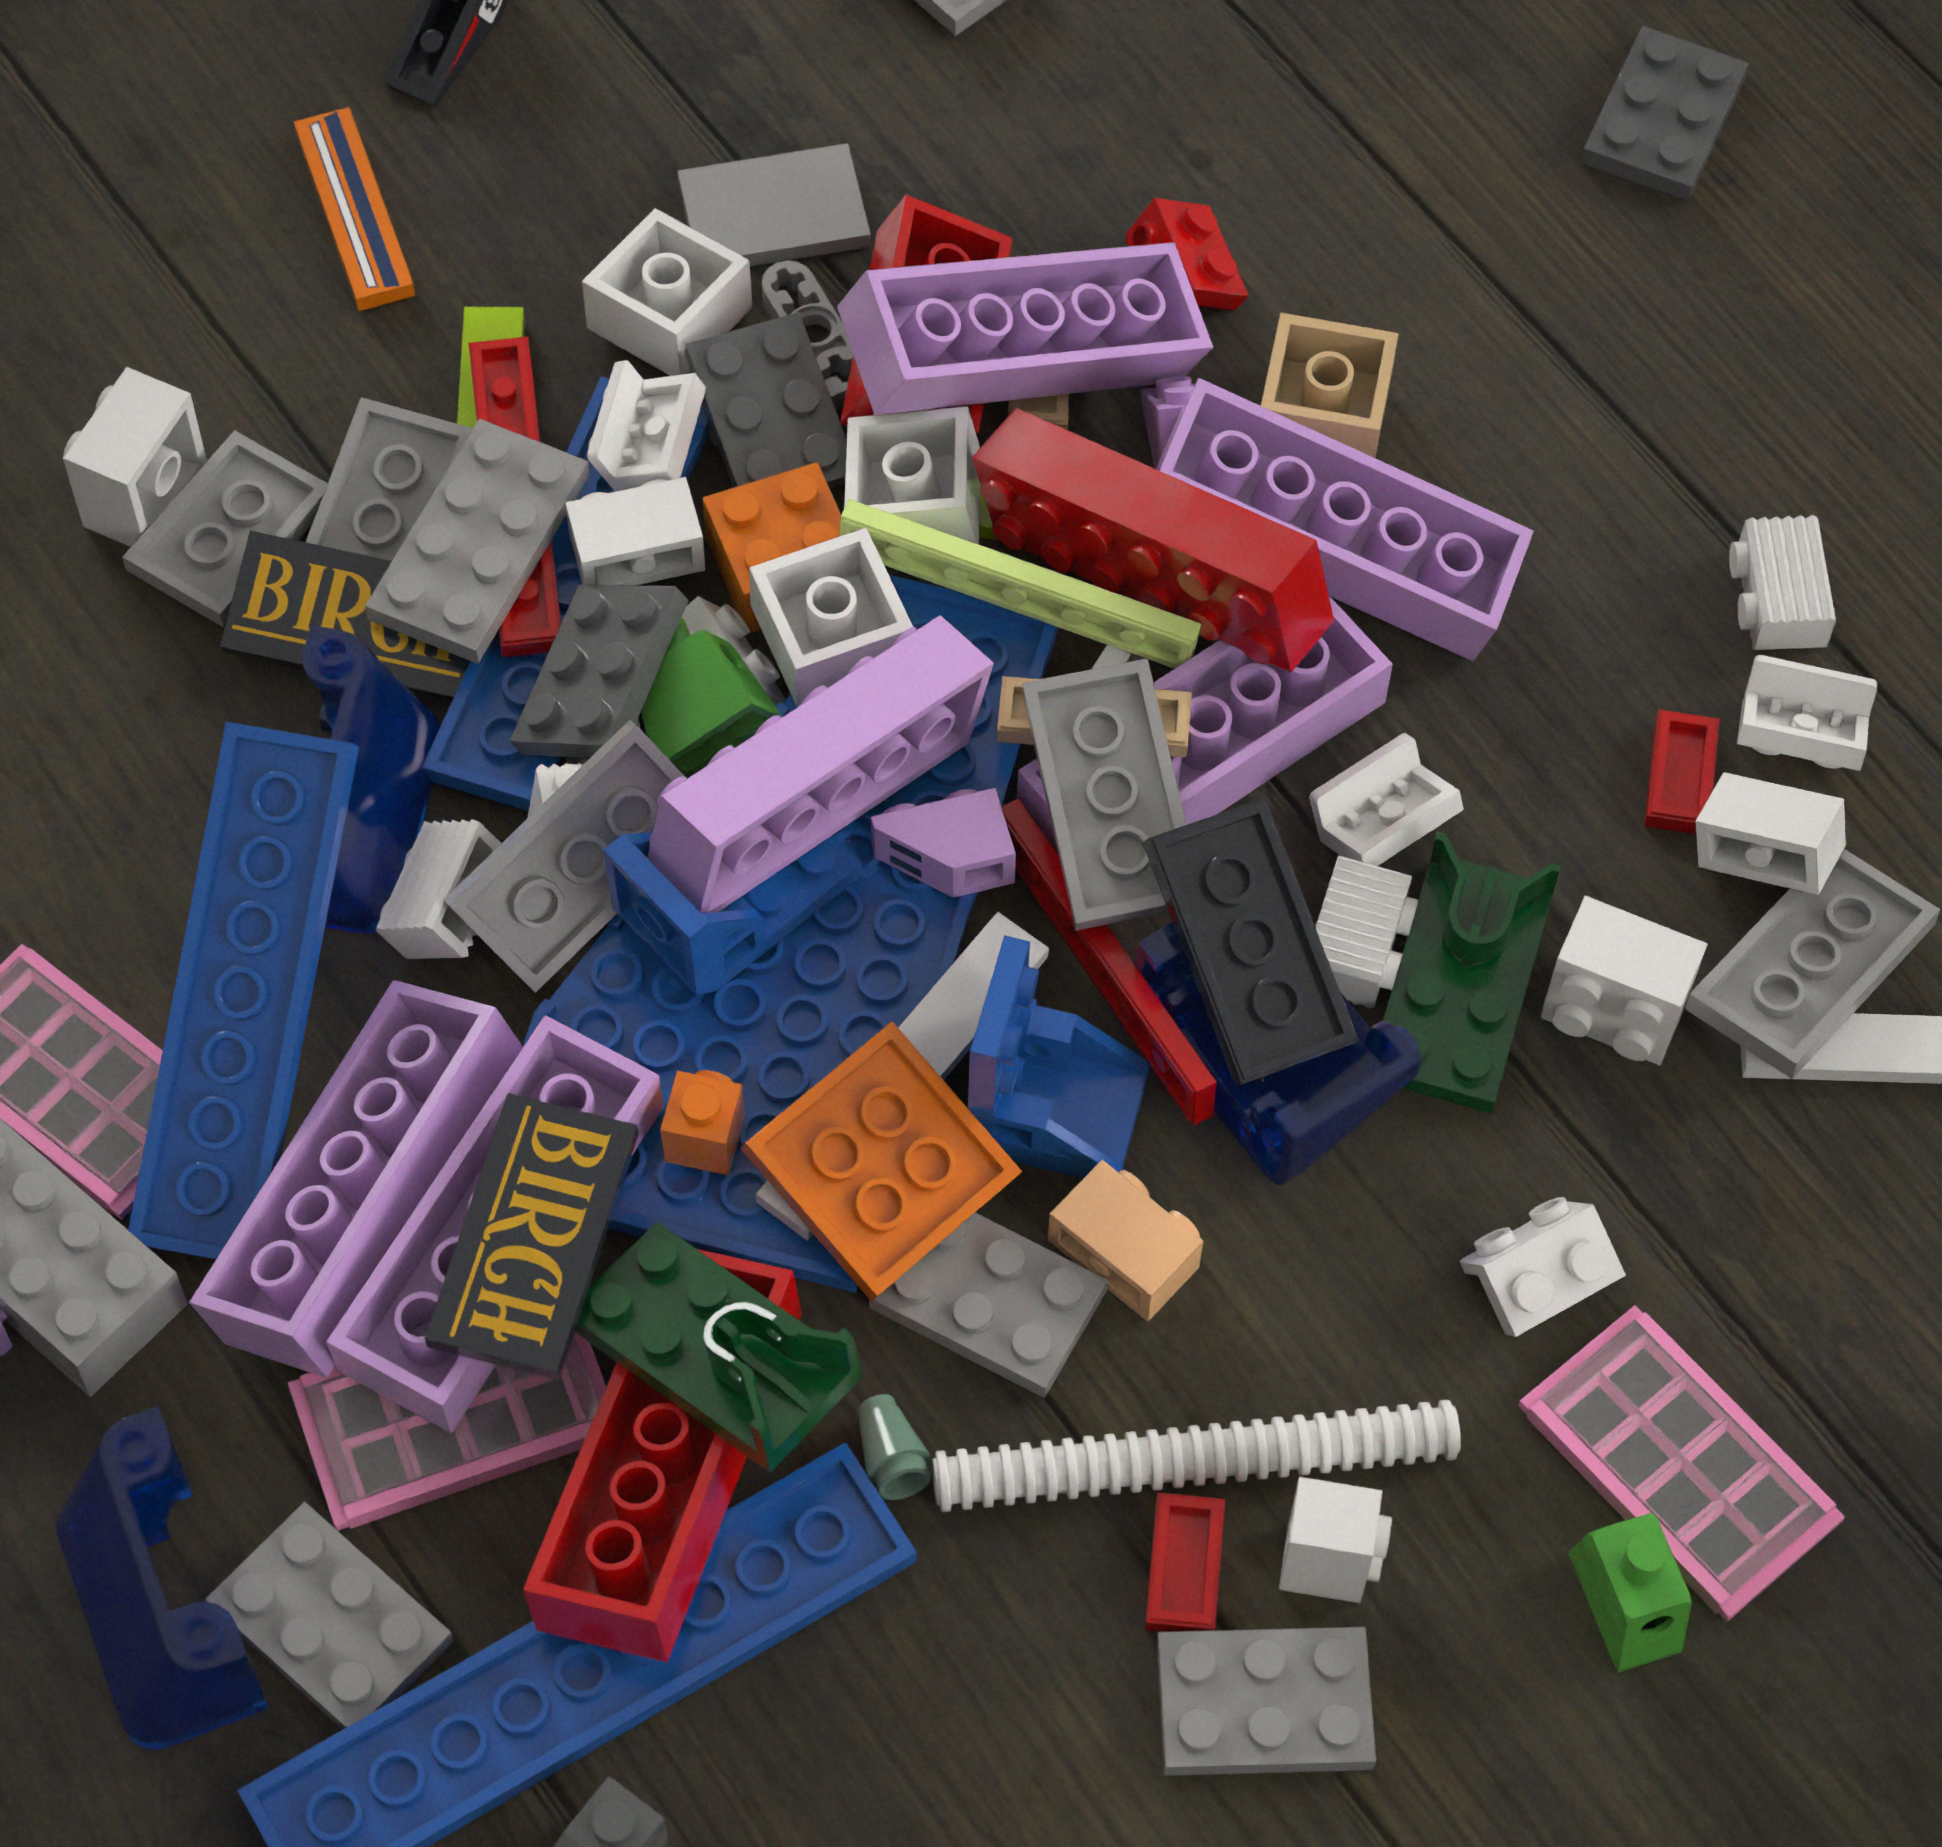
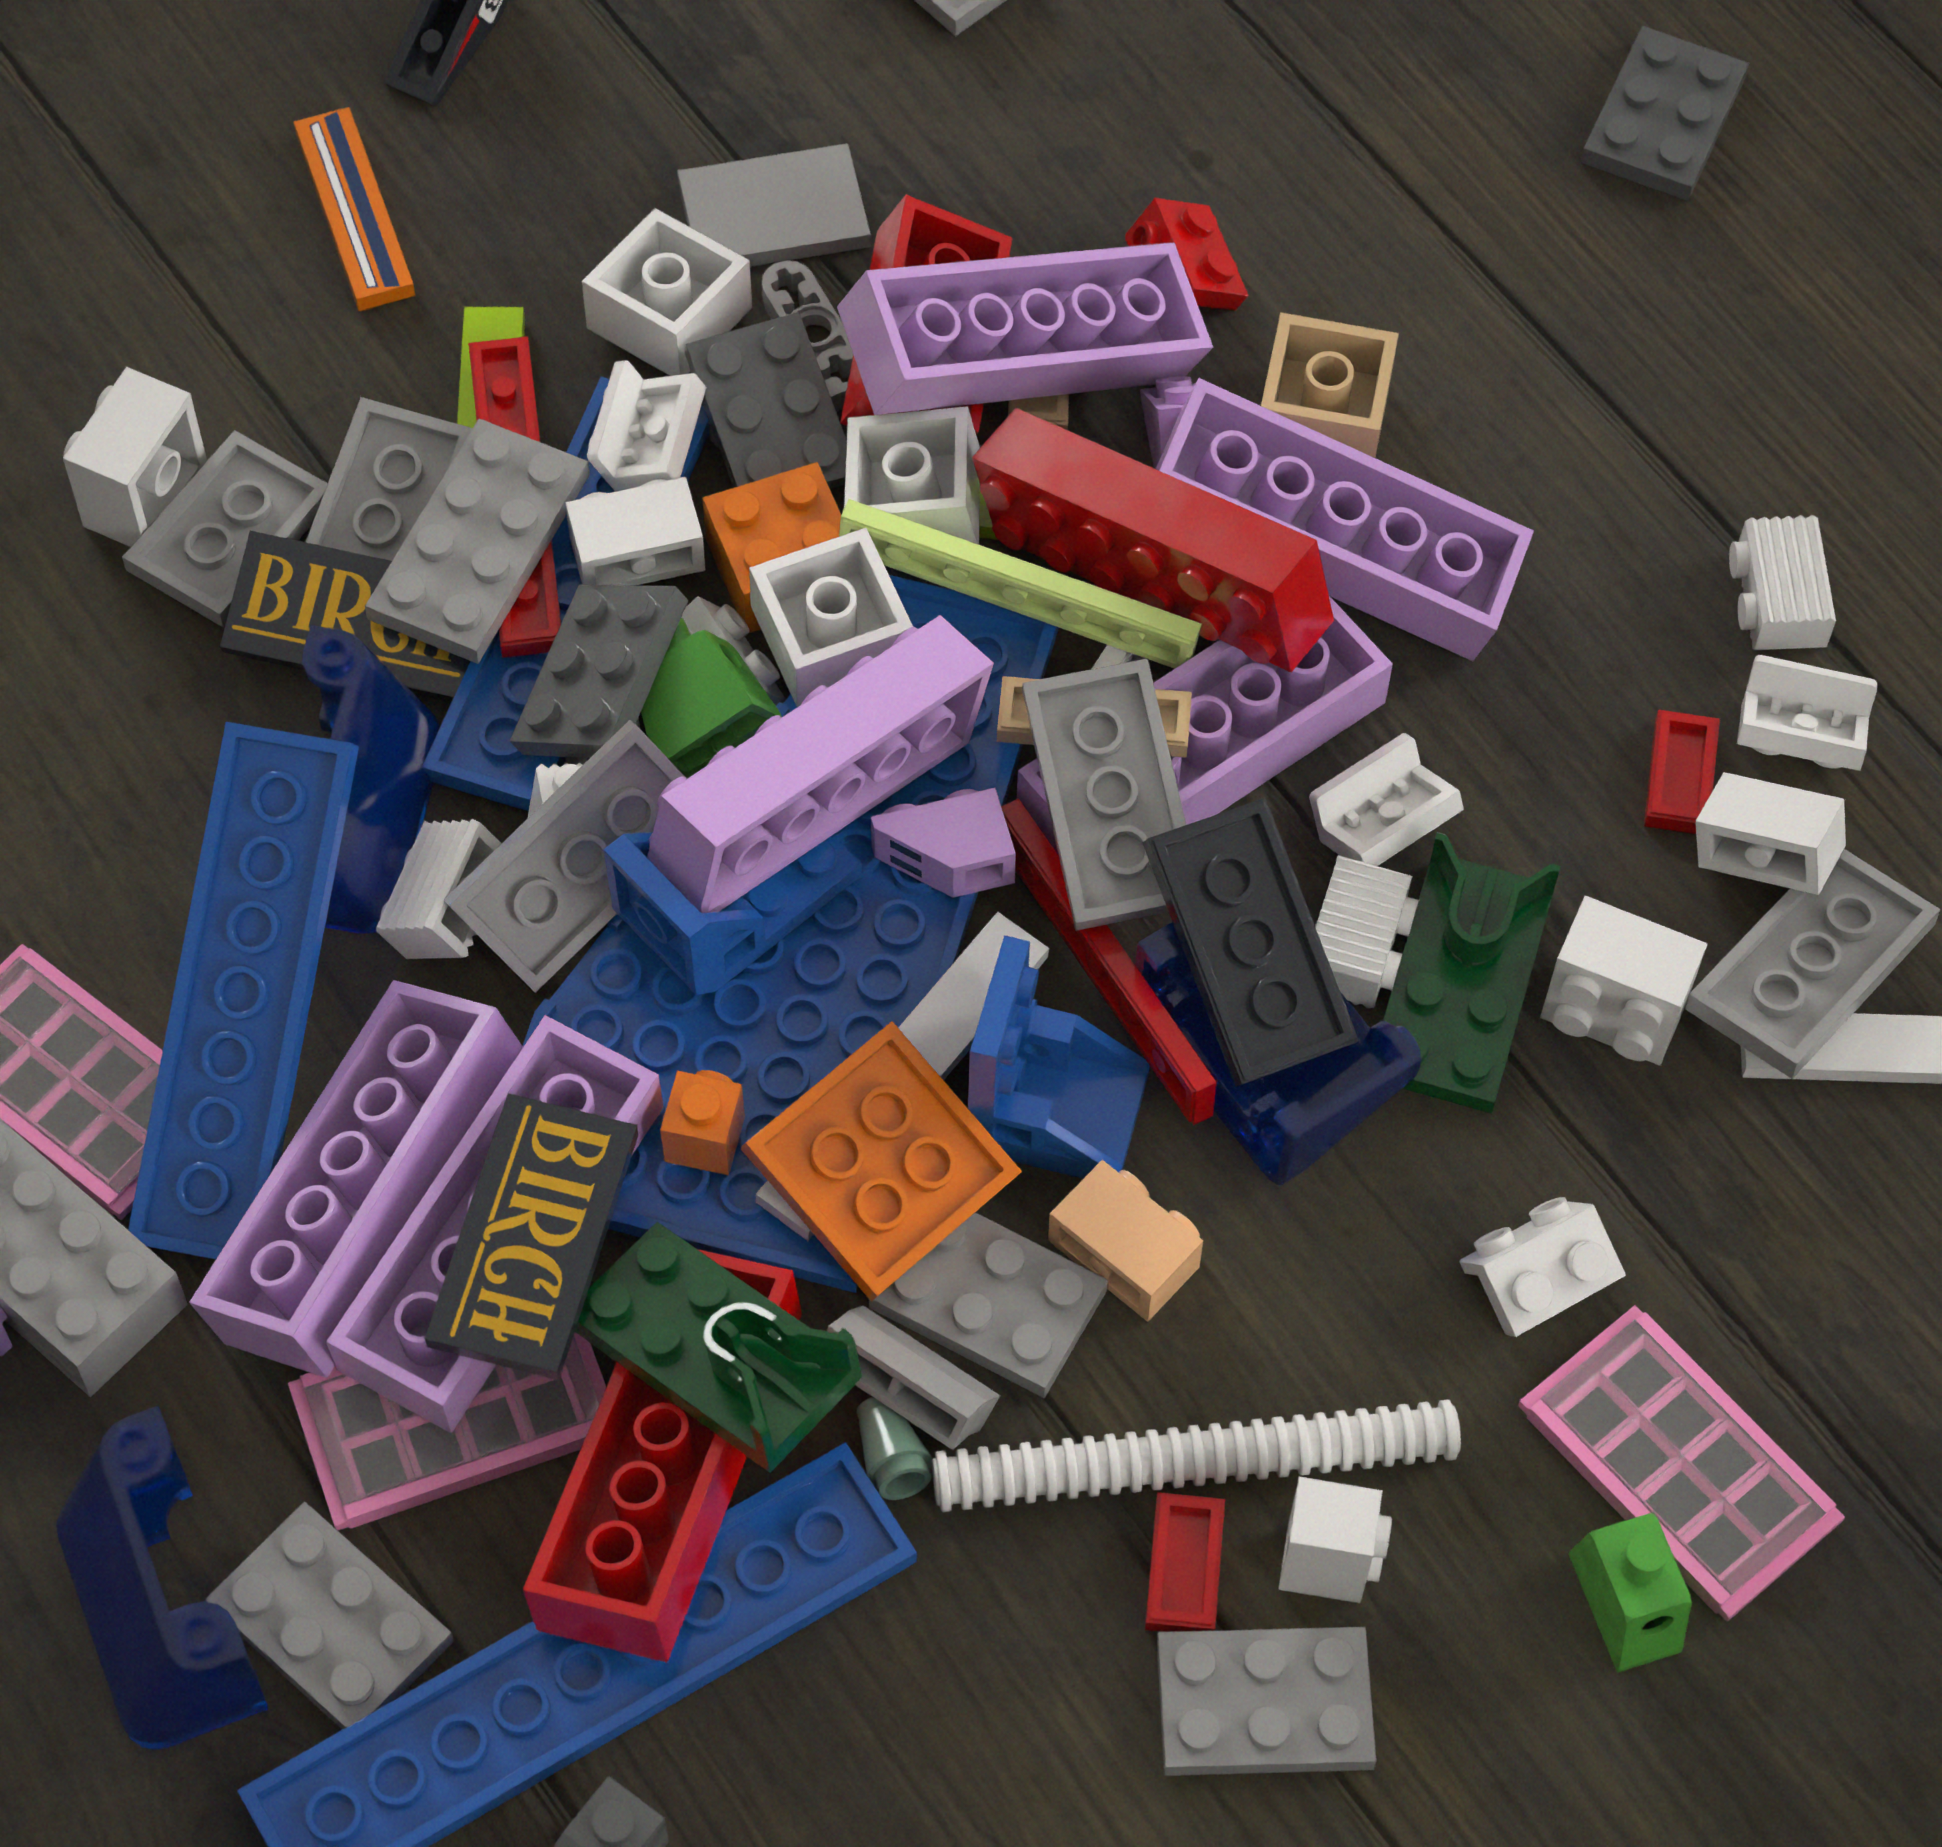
none -> light grey piece [827,1305,1000,1450]

